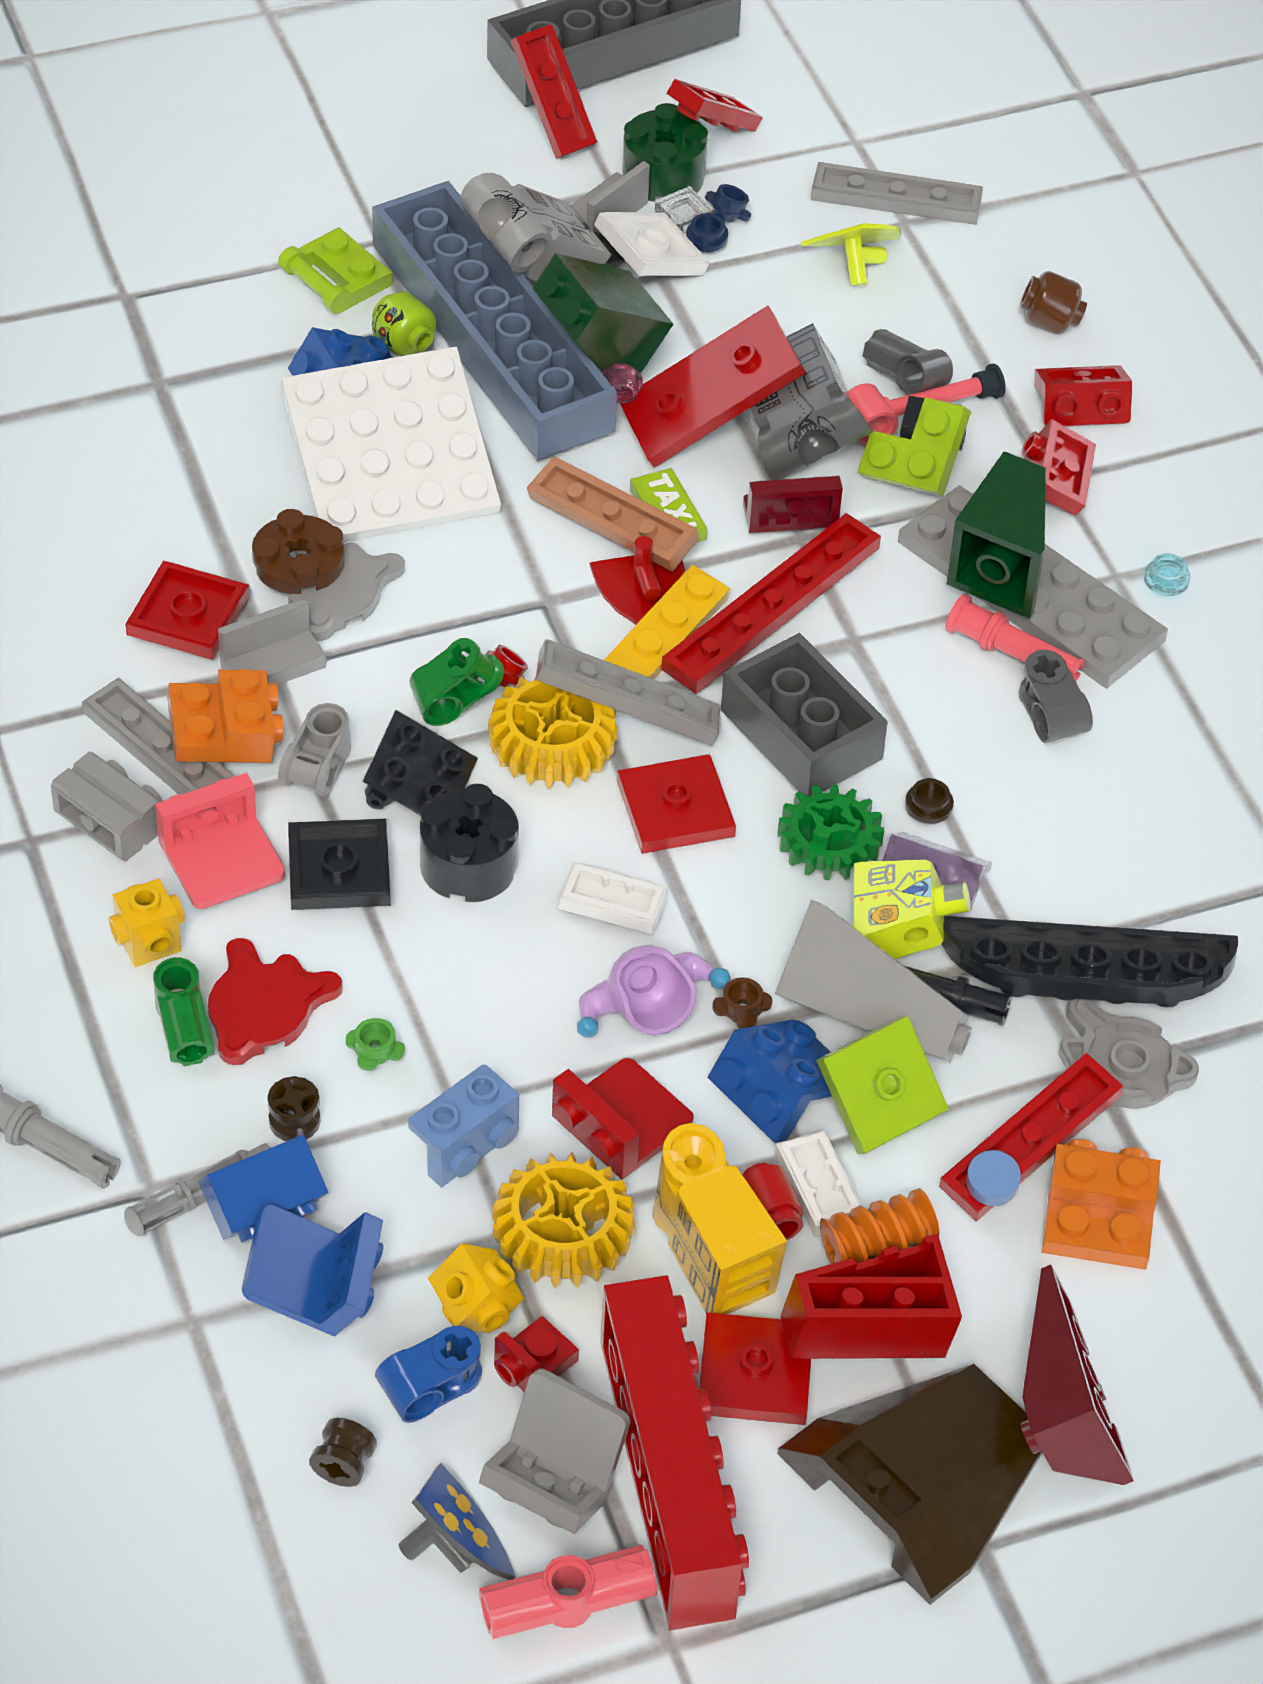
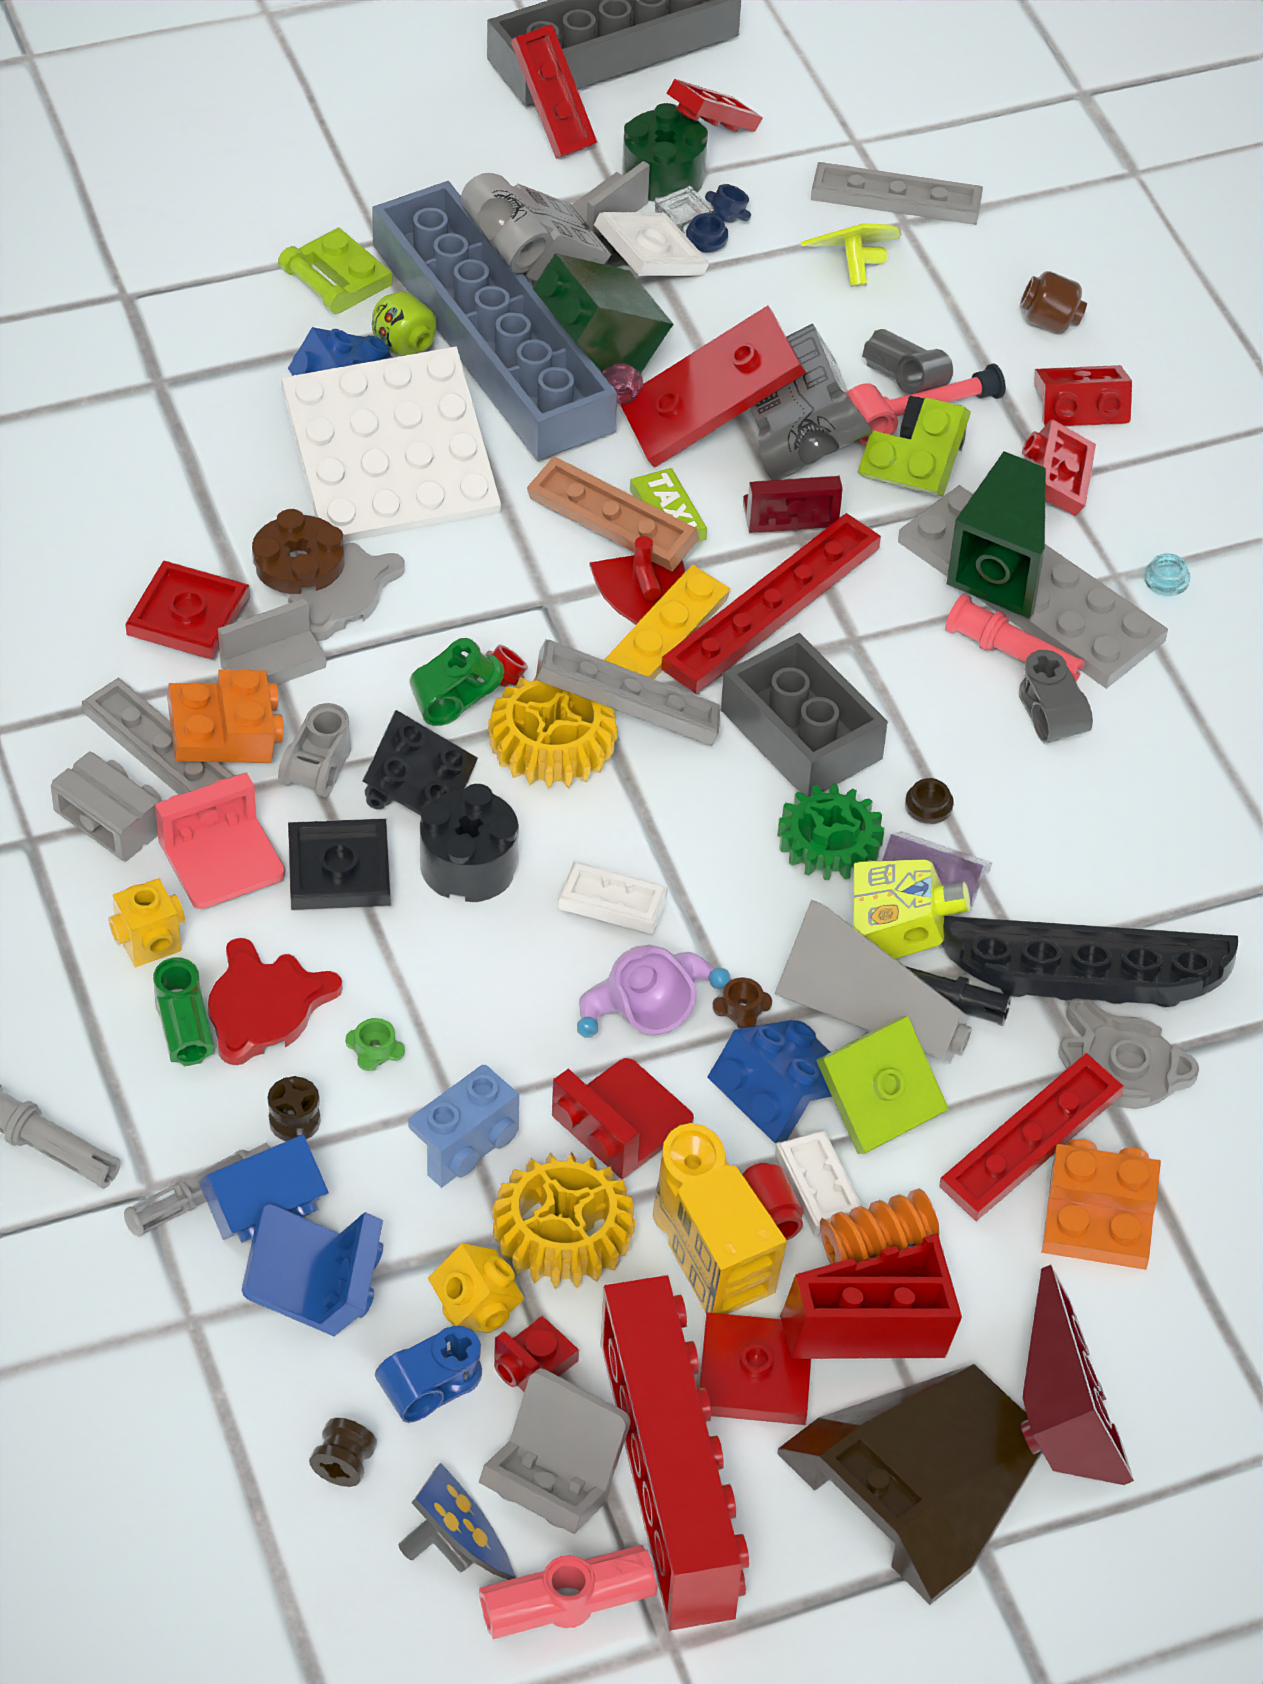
red plate [617,754,736,854] -> none
medium blue tile [966,1150,1021,1206] -> none

